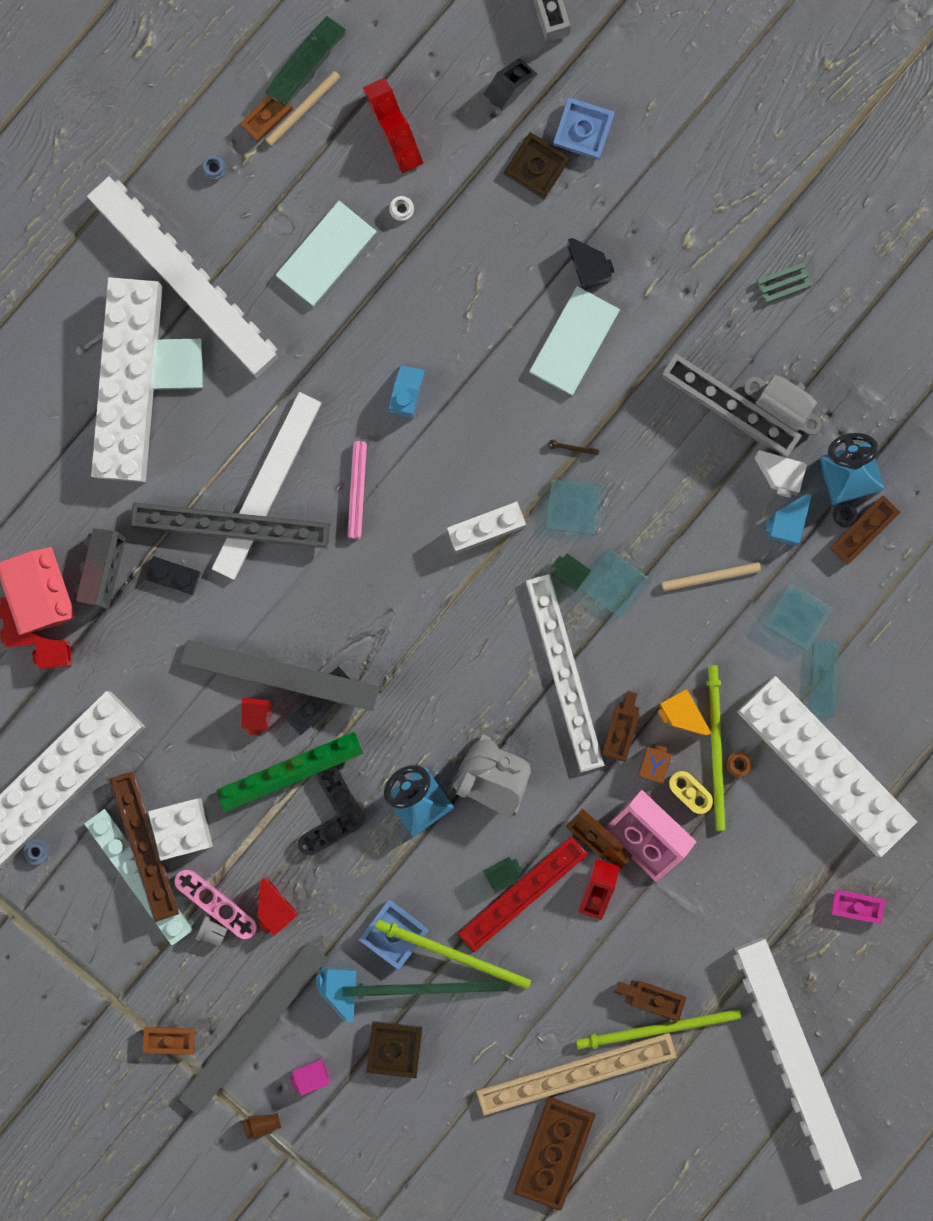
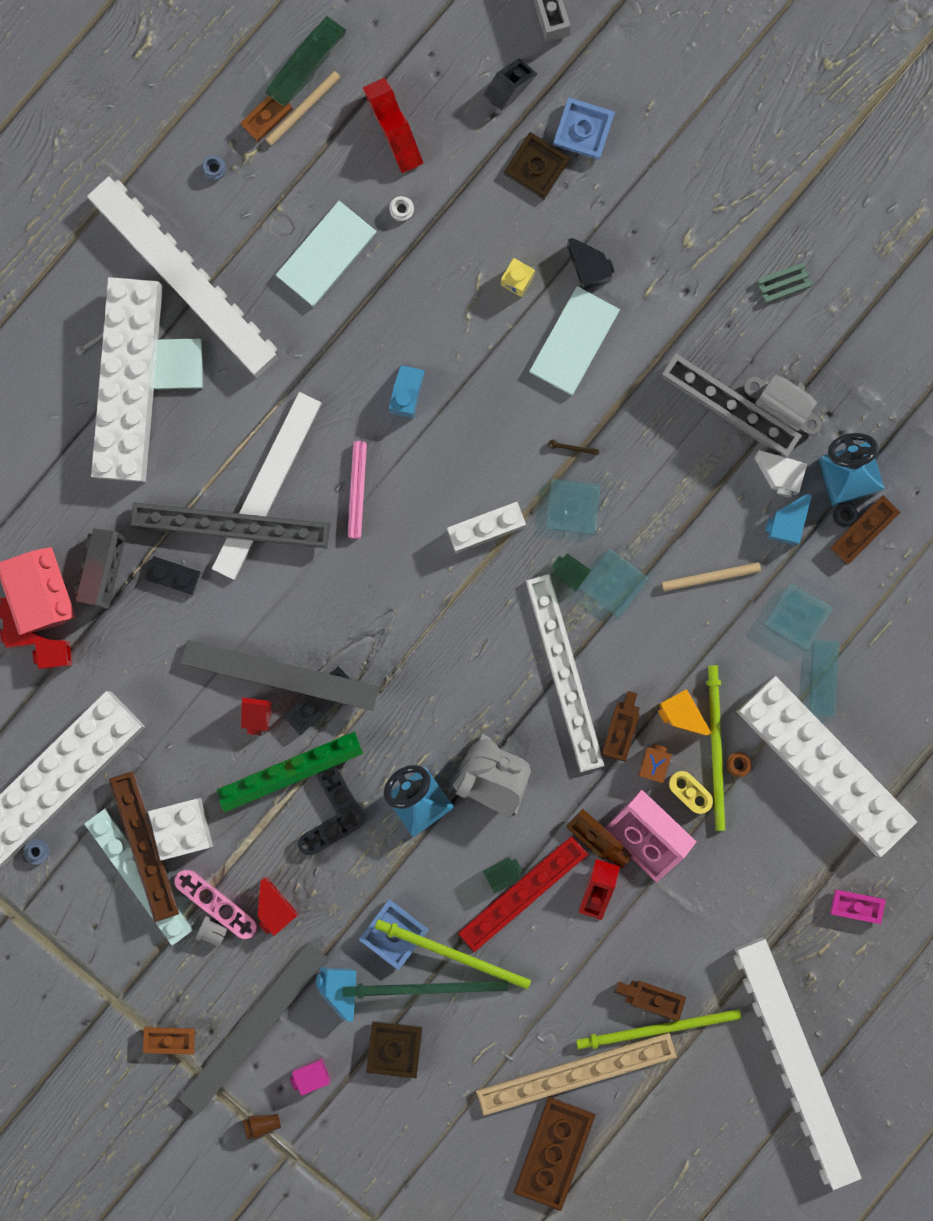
none -> light yellow brick [501,258,535,297]

